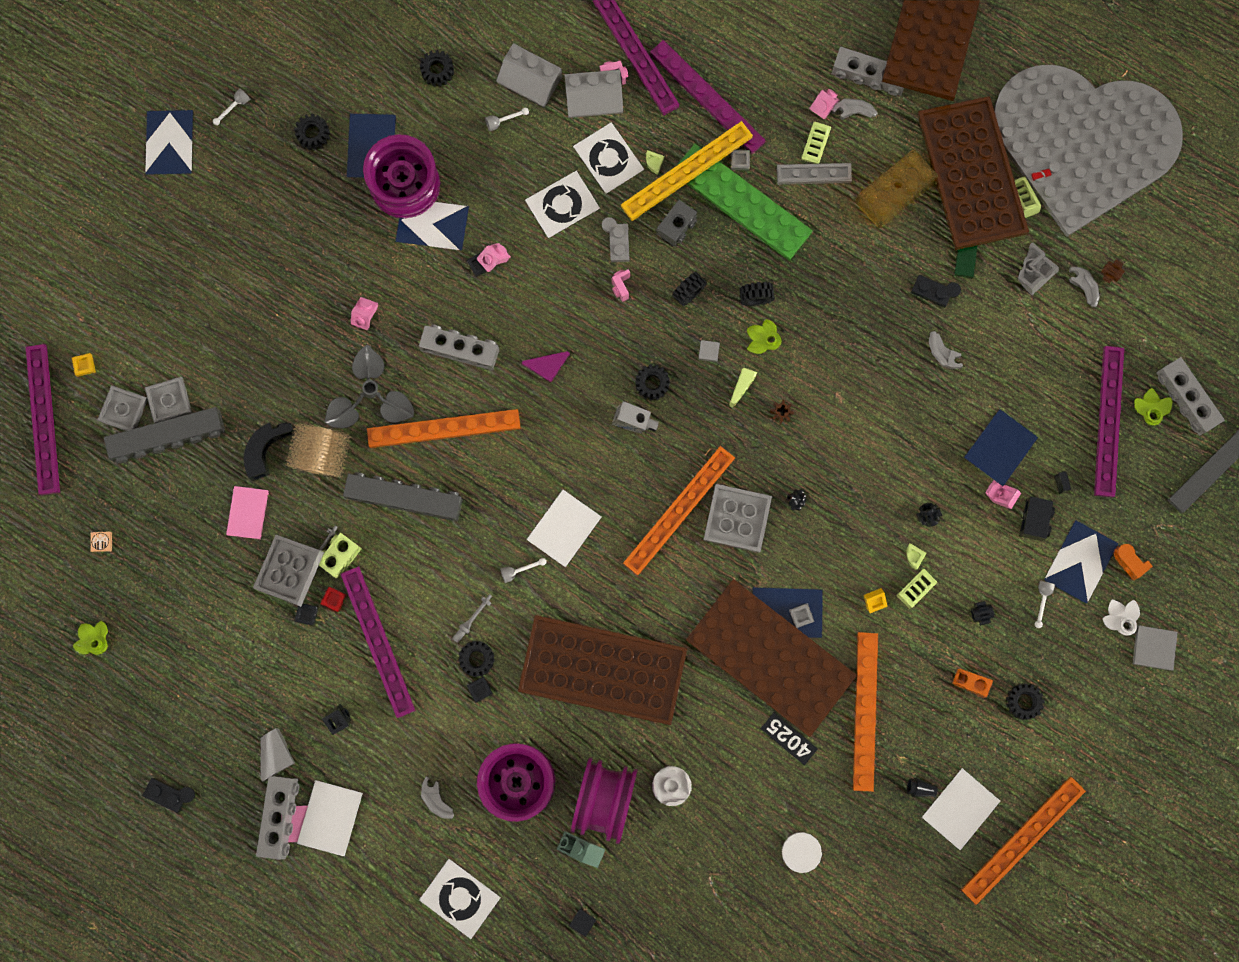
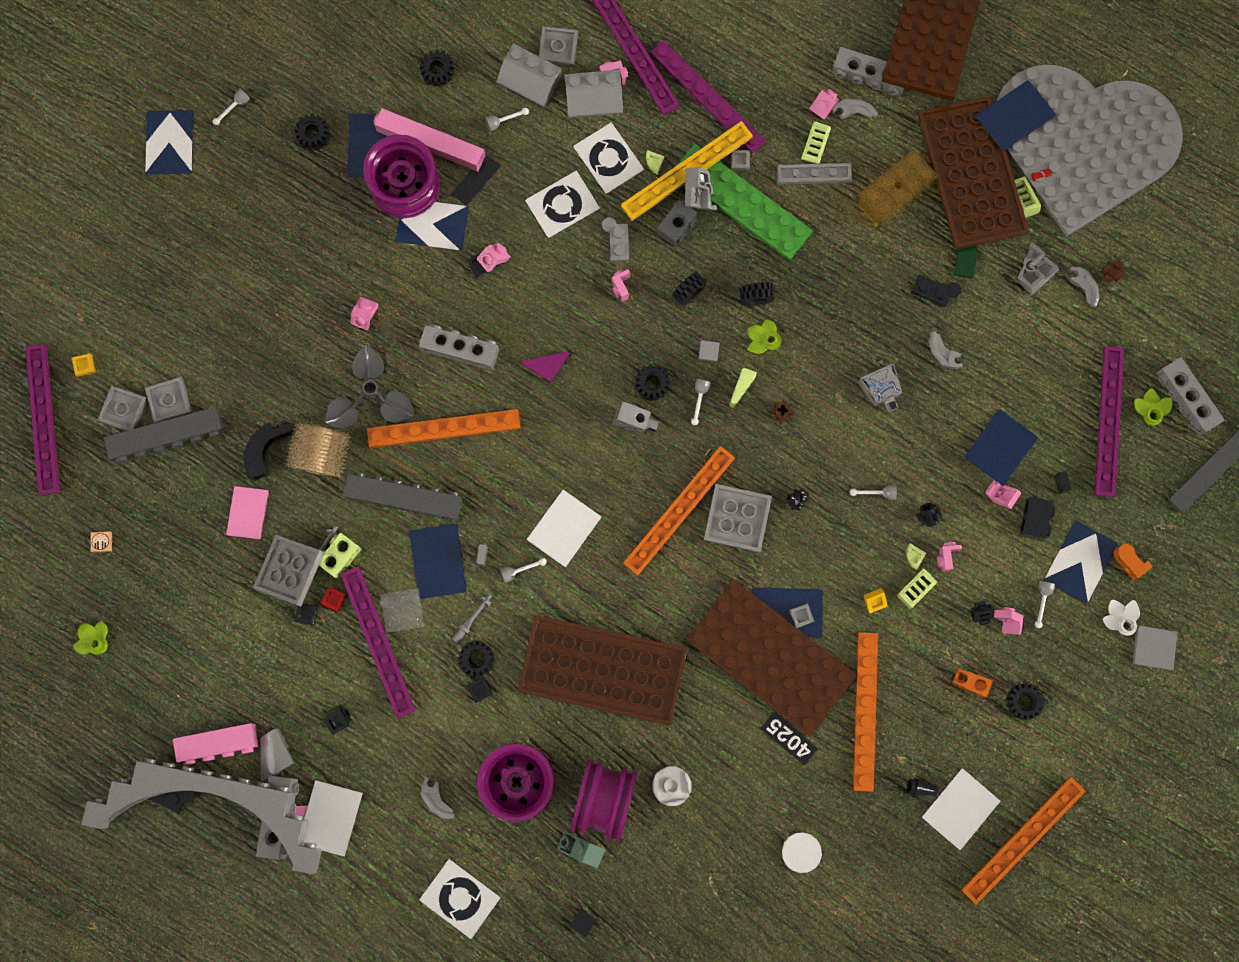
none -> light grey arch [81,758,322,874]
none -> bright pink brick [173,723,259,766]
none -> bright pink brick [374,108,485,172]
none -> clear hinge [380,588,425,633]
none -> dark blue sticker [409,524,466,599]
none -> black sticker [451,154,500,206]
none -> light grey tile [476,544,488,567]
none -> light grey tile [538,26,578,67]
none -> light grey slope [685,167,717,211]
none -> hinge [691,379,711,425]
none -> hinge [850,485,897,500]
none -> light grey torso [858,364,902,413]
none -> bright pink bracket [937,542,962,572]
none -> dark blue sticker [975,80,1056,151]
none -> bright pink bracket [994,607,1023,635]

